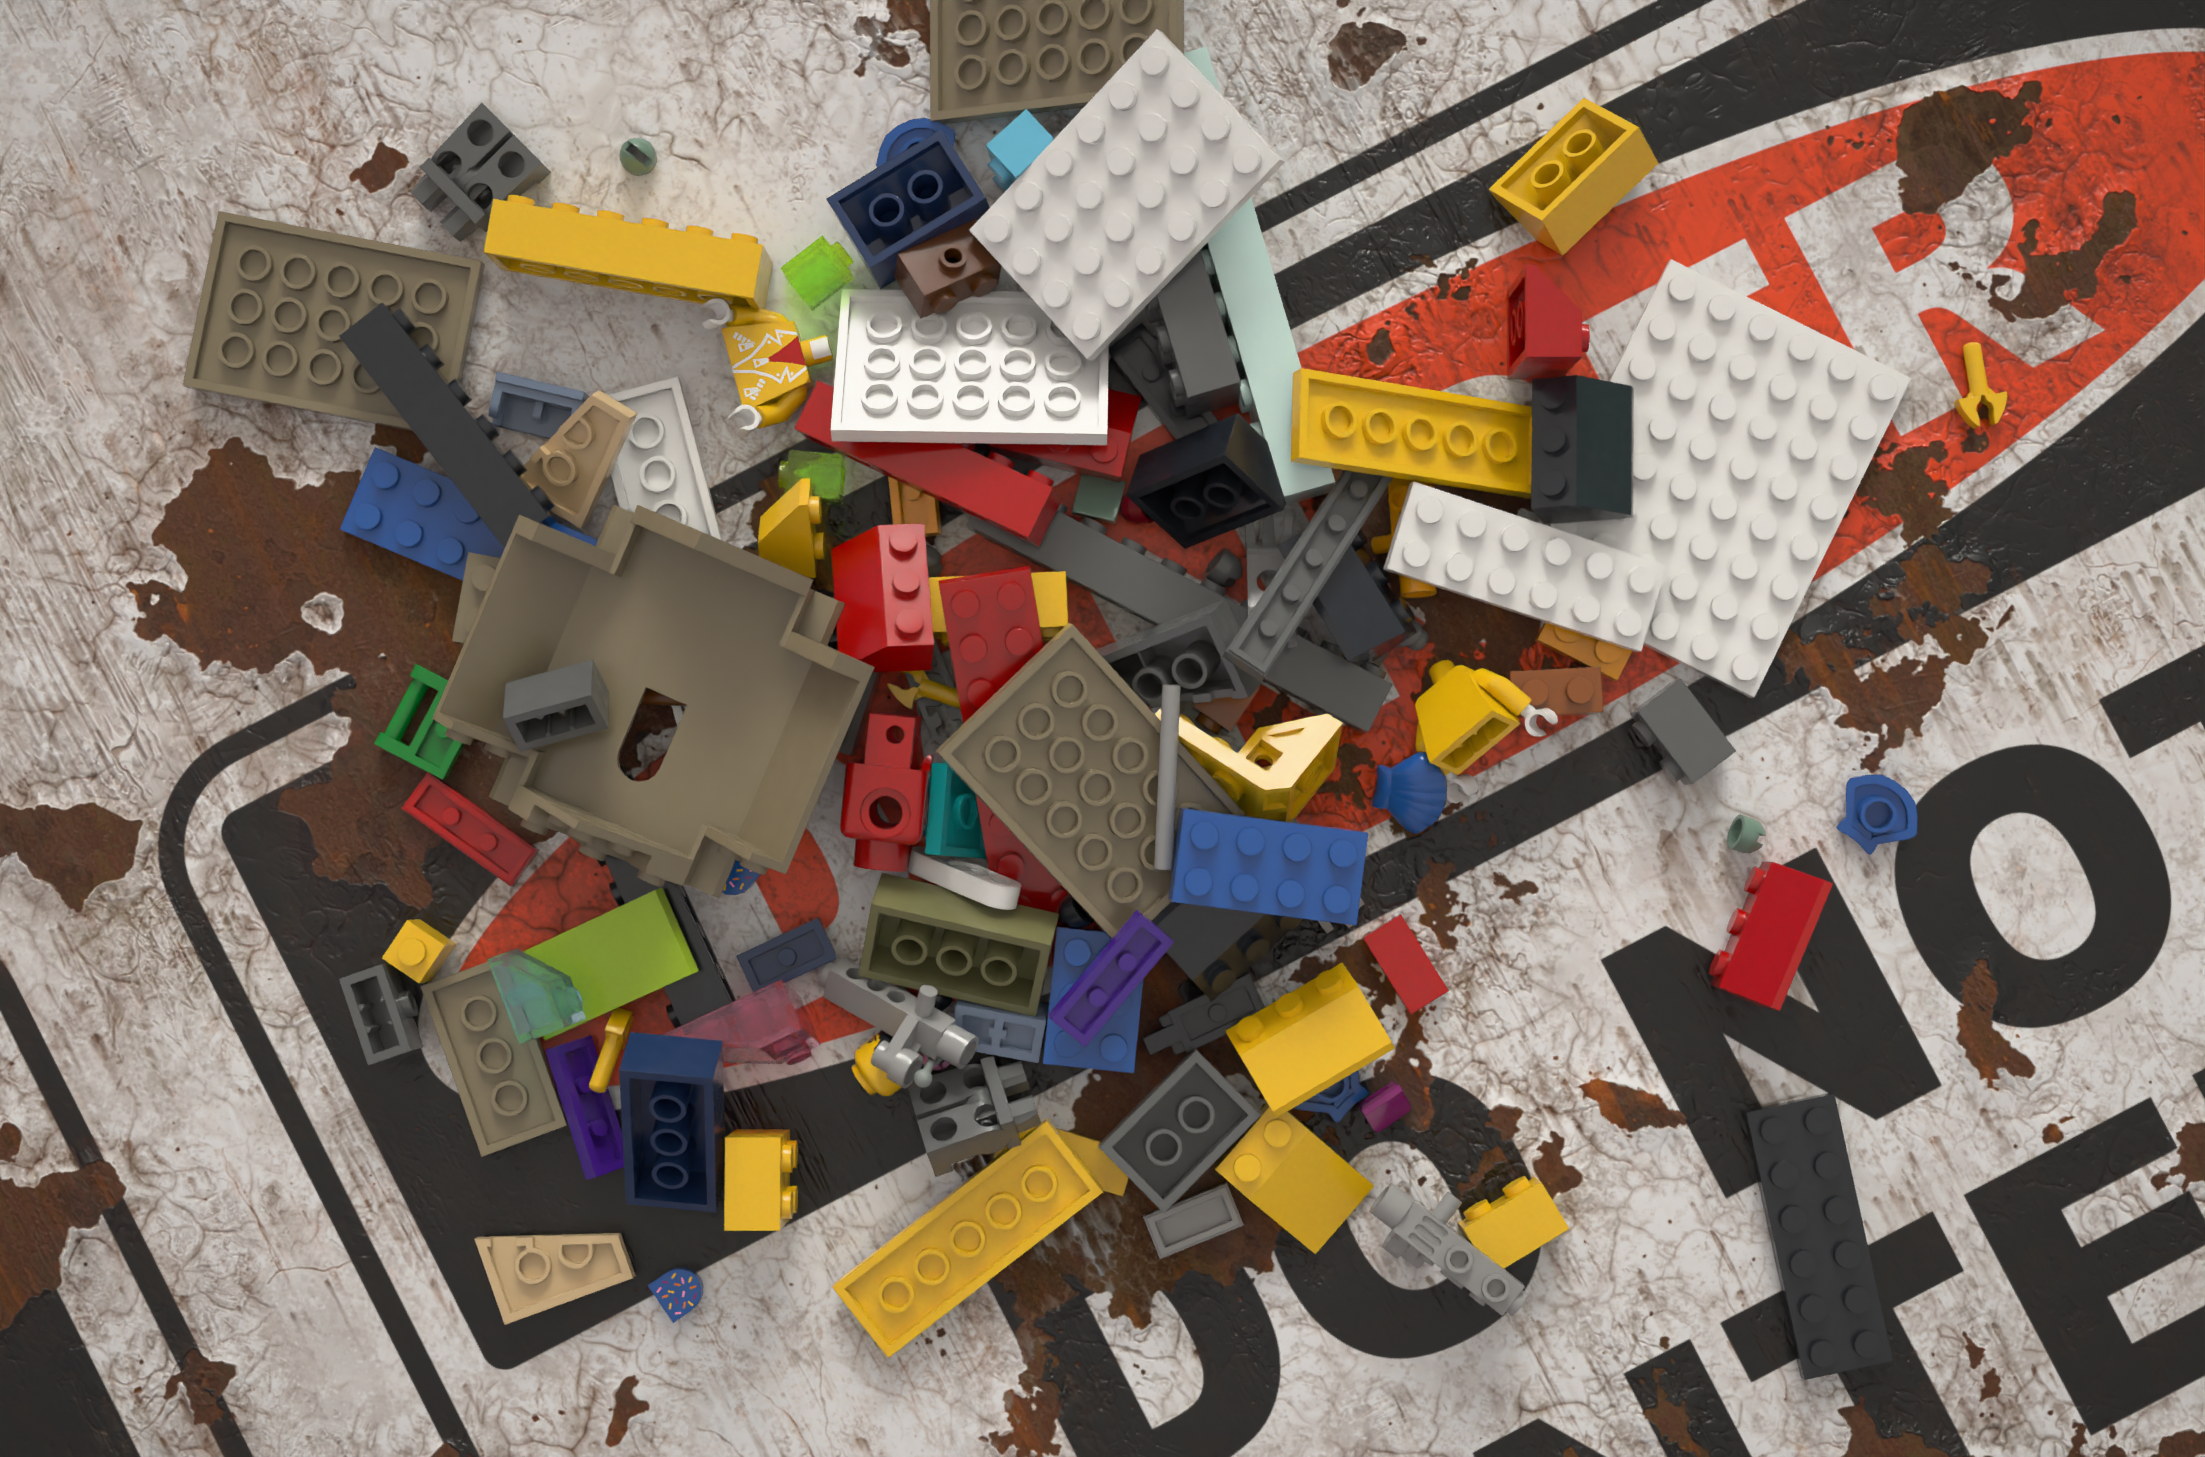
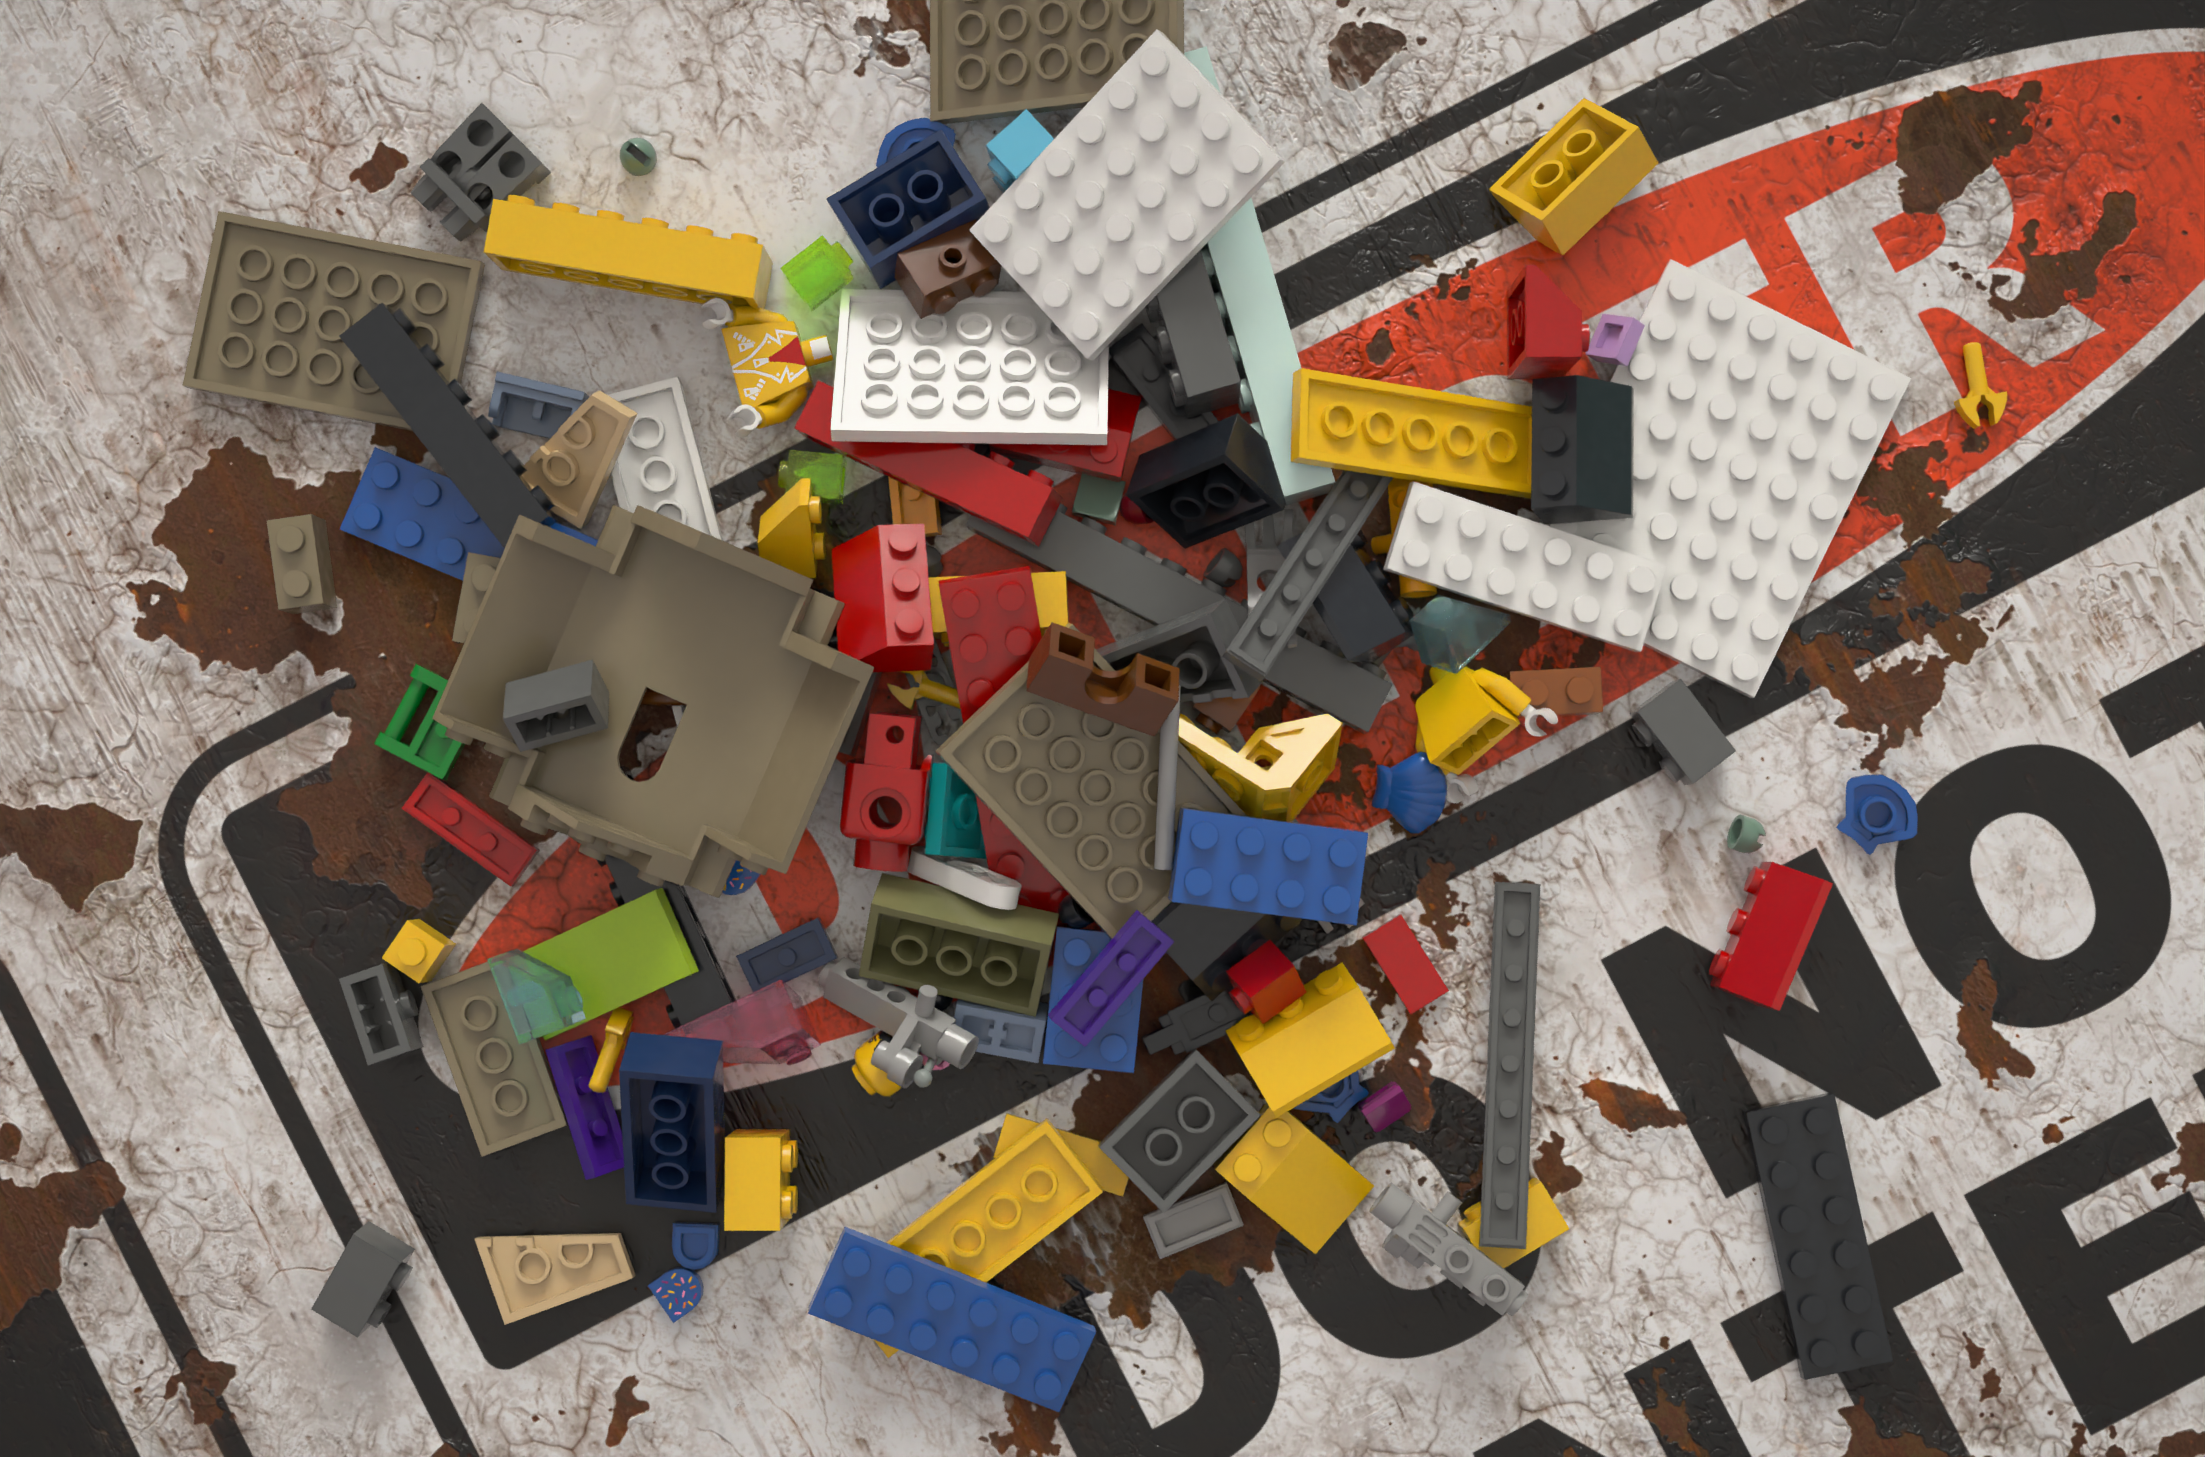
dark grey hips [908,1055,1041,1177] -> none
light orange plate [1535,622,1632,681] -> none
none -> dark tan brick [266,514,337,614]
none -> dark grey brick [311,1221,415,1338]
none -> blue tile [672,1222,720,1270]
none -> blue plate [808,1227,1096,1412]
none -> reddish brown arch [1026,622,1180,736]
none -> red brick [1226,940,1307,1024]
none -> clear light blue slope [1410,595,1512,674]
none -> dark grey tile [1479,882,1541,1249]
none -> lavender plate [1586,314,1645,366]

